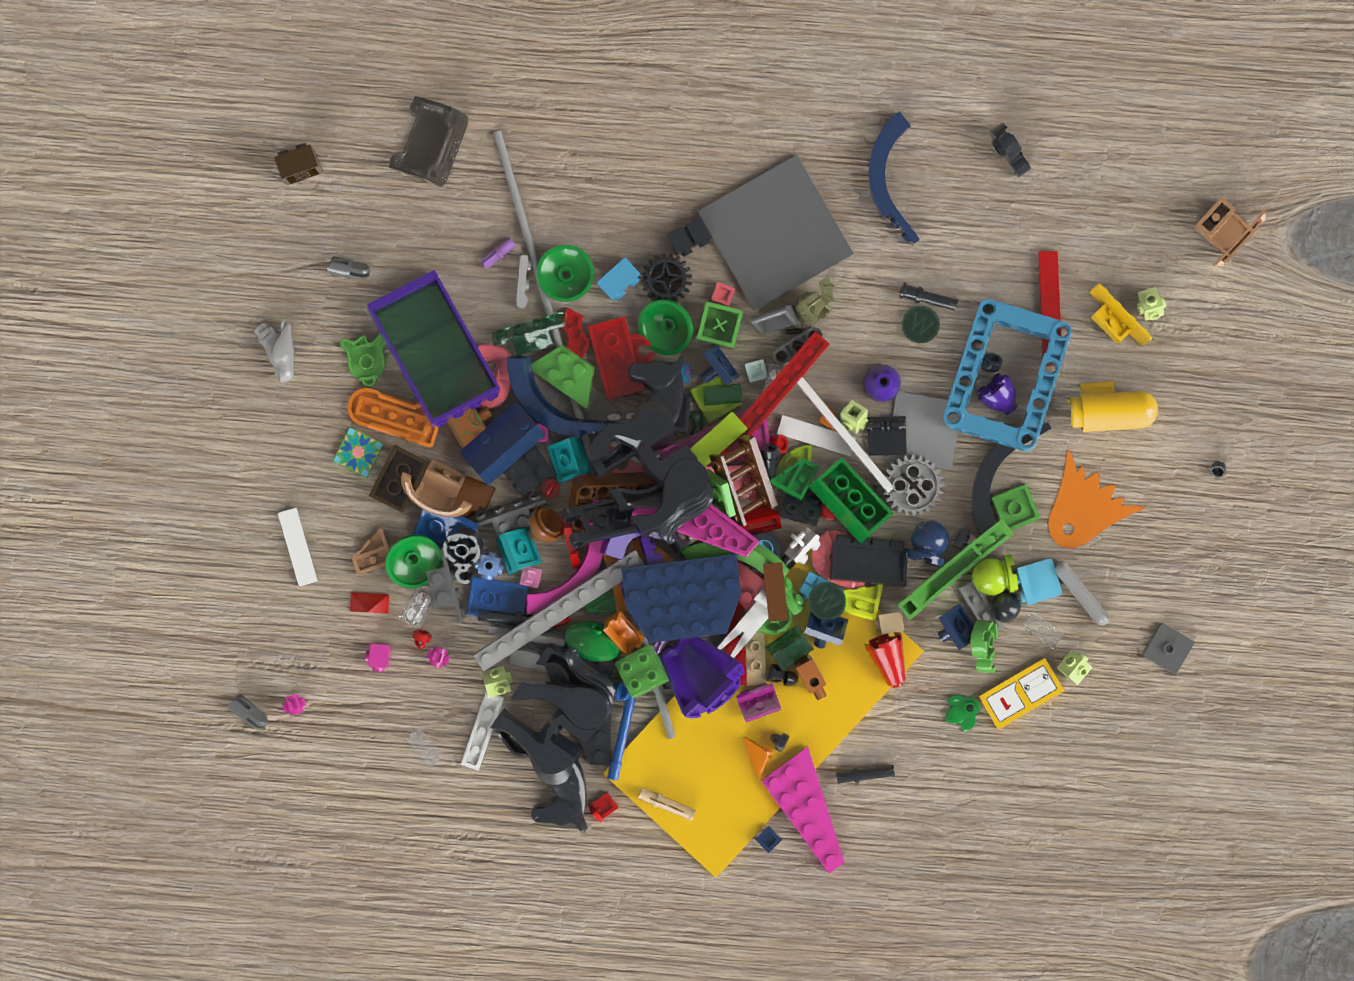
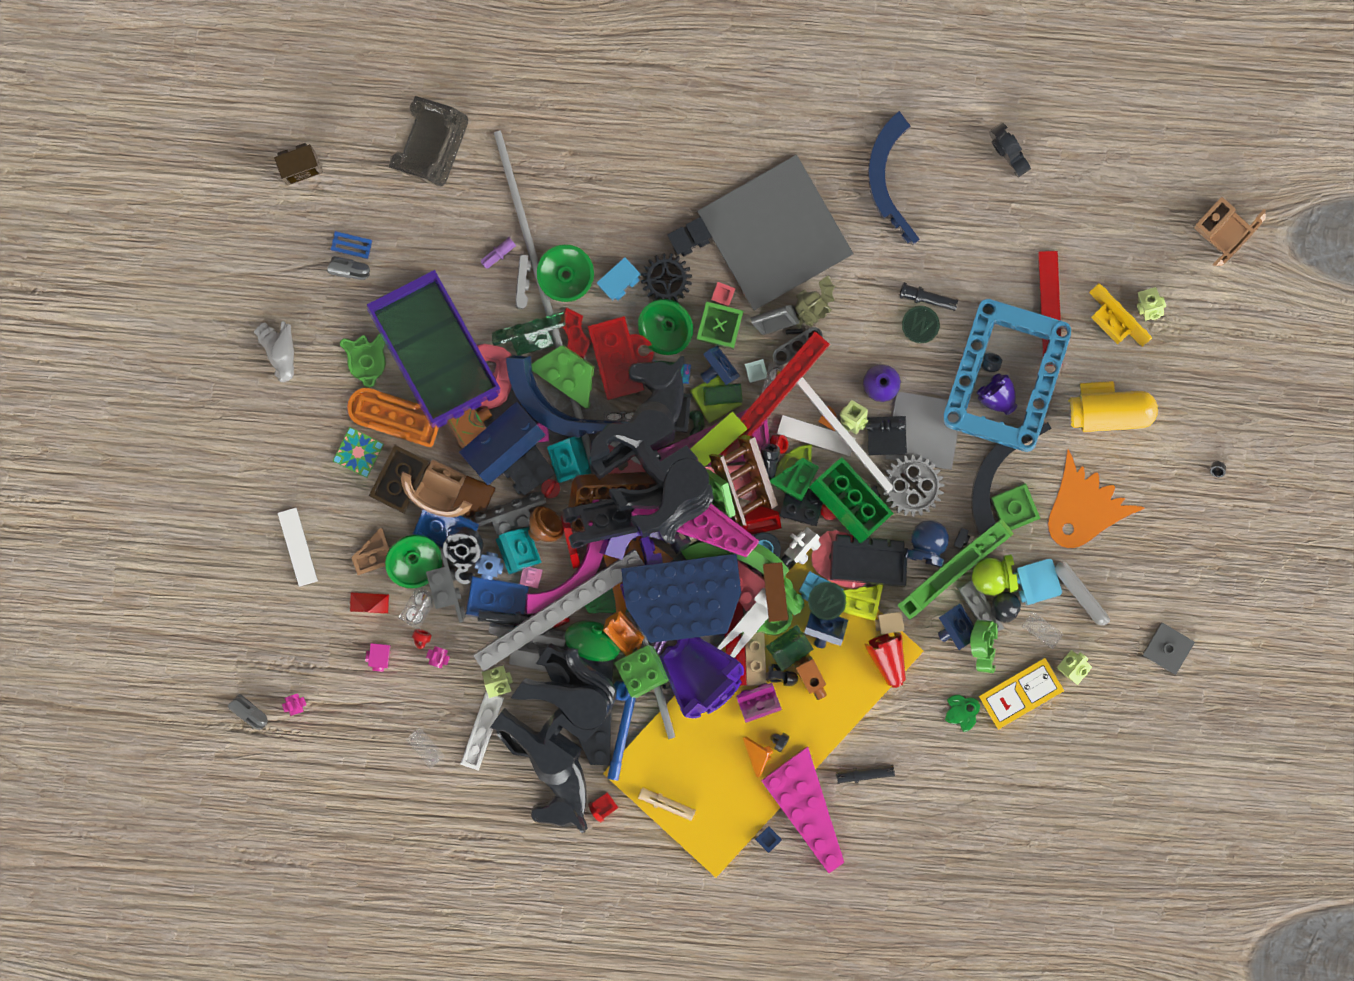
none -> blue tile [330,231,372,259]

